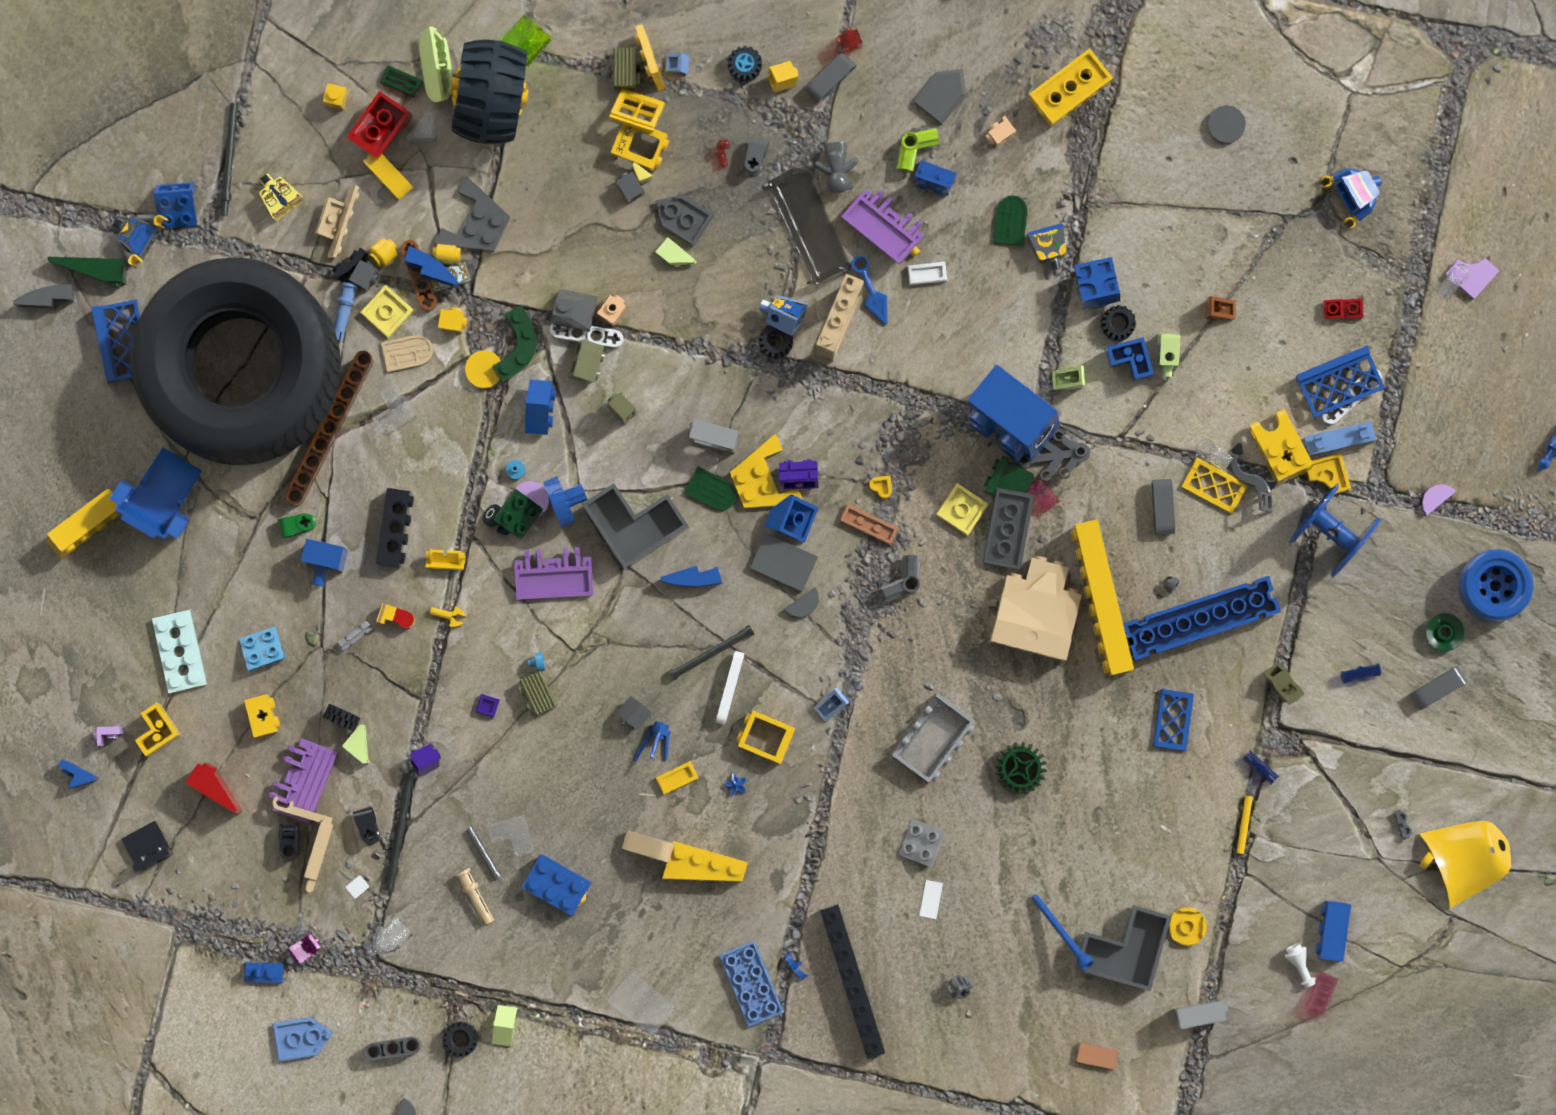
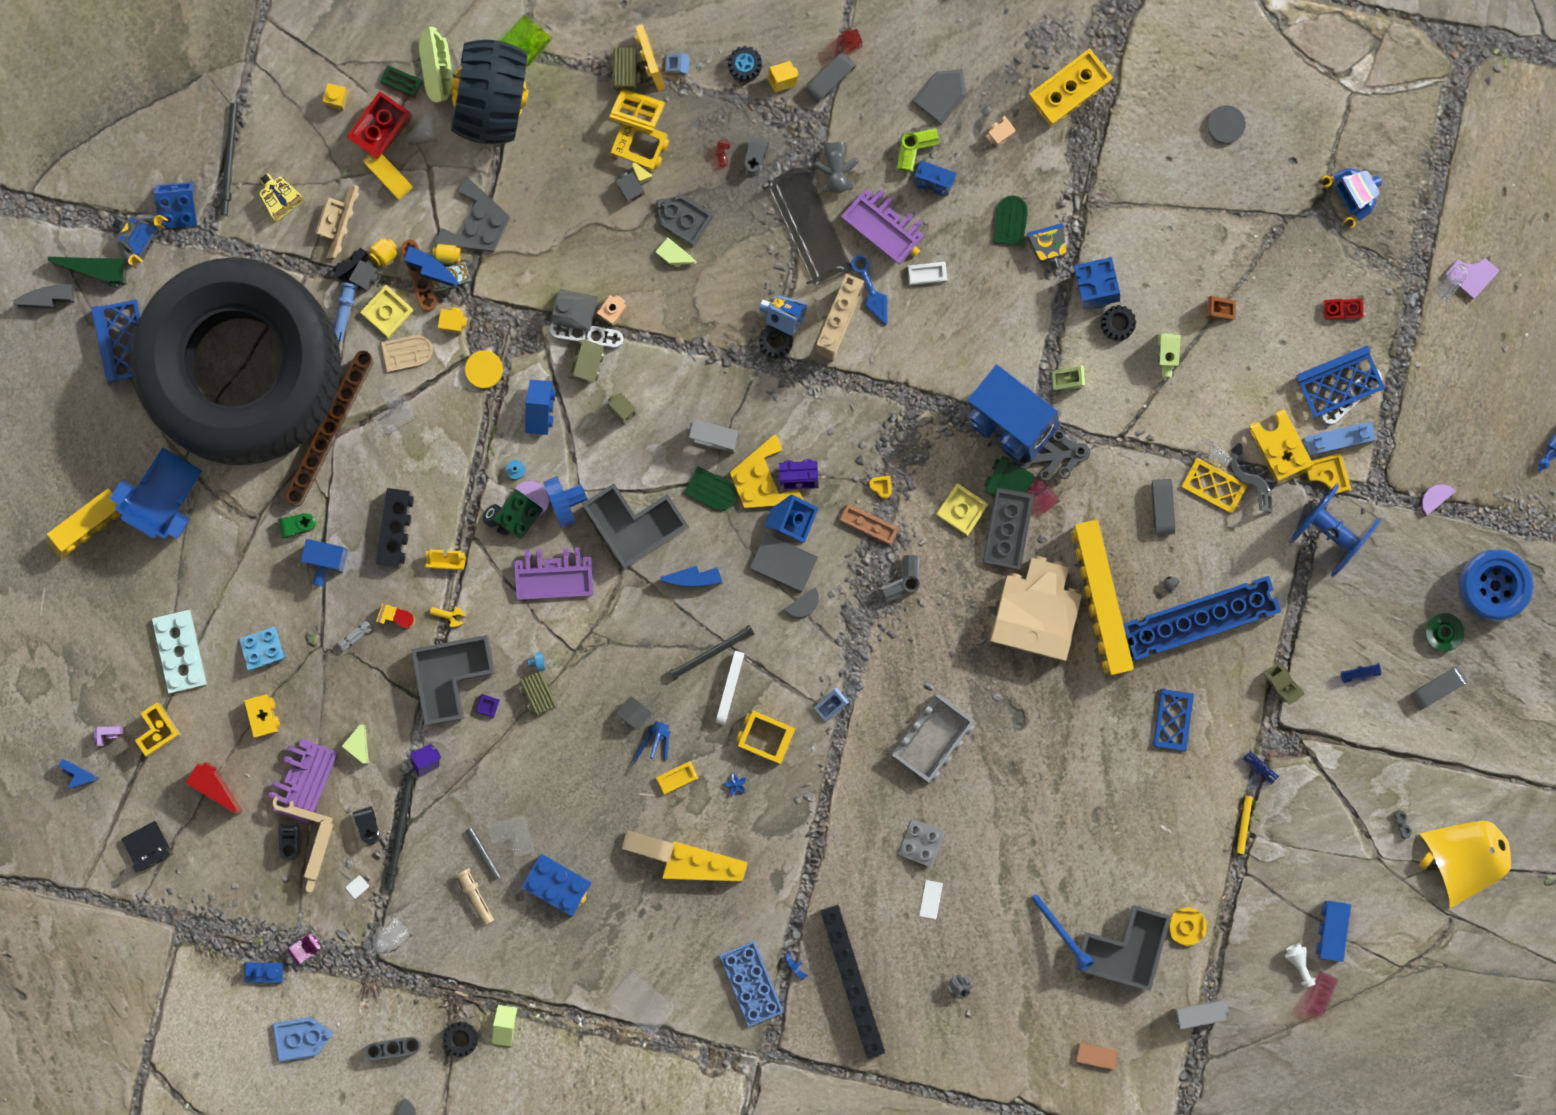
black tyre [323,703,360,732] -> none
dark green plate [492,305,537,383] -> none
dark green gear [995,742,1047,794] -> none
blue brick [1105,337,1154,382] -> none
none -> dark grey piece [411,635,496,726]

